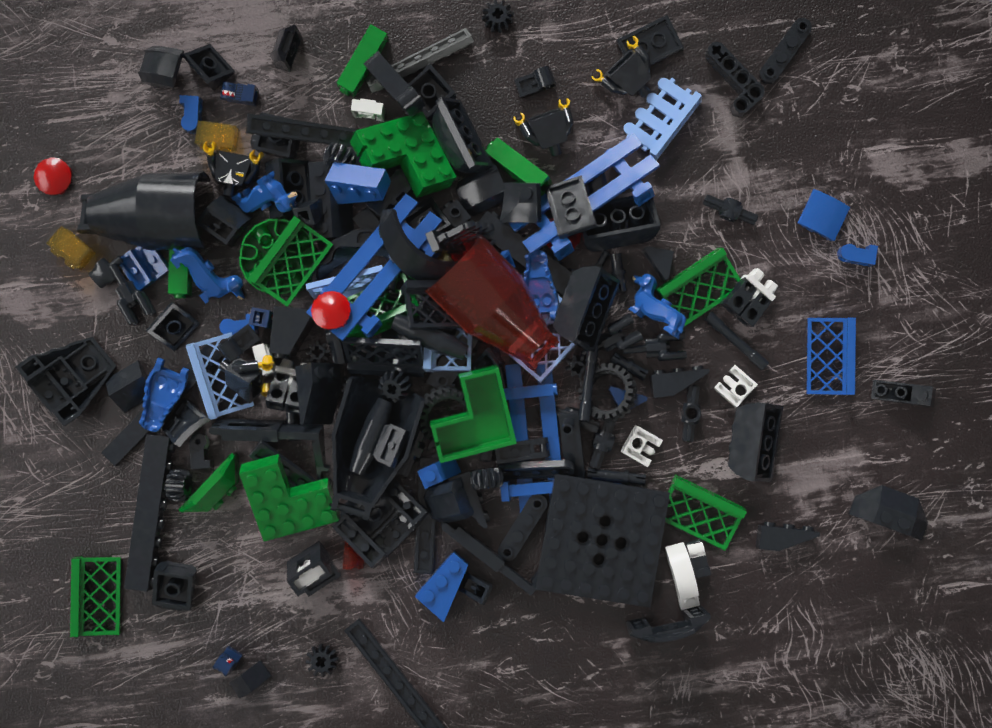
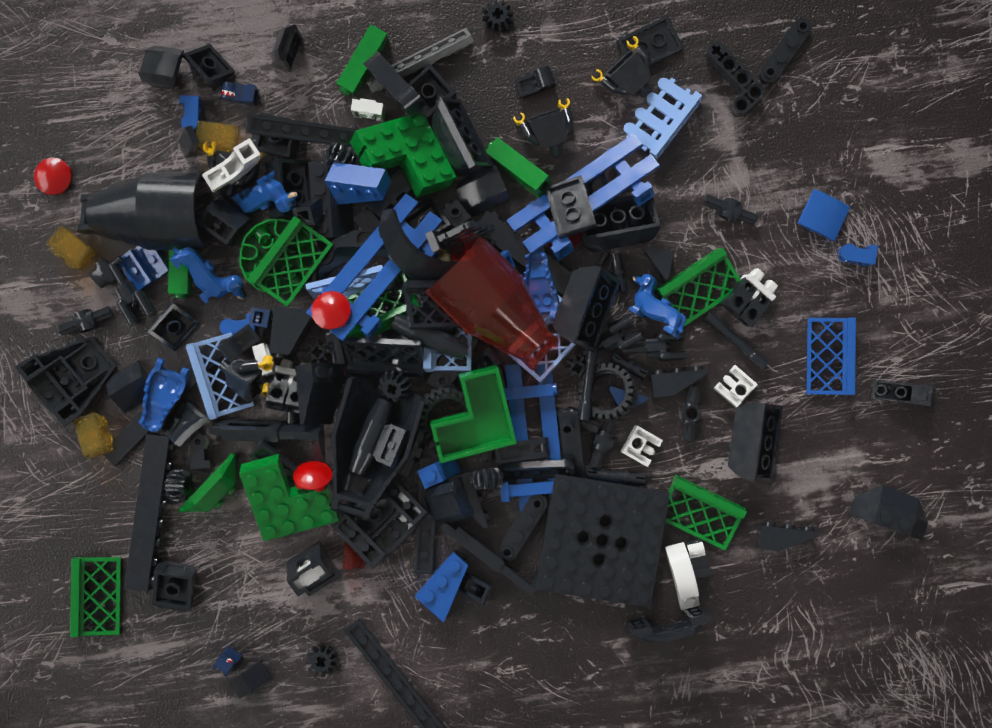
black plate [500,182,542,223] -> none
none -> black axle [57,306,113,336]
none -> clear yellow brick [73,412,113,459]
none -> black tile [178,126,199,159]
none -> white arch [202,138,261,192]
none -> red dish [293,461,332,492]

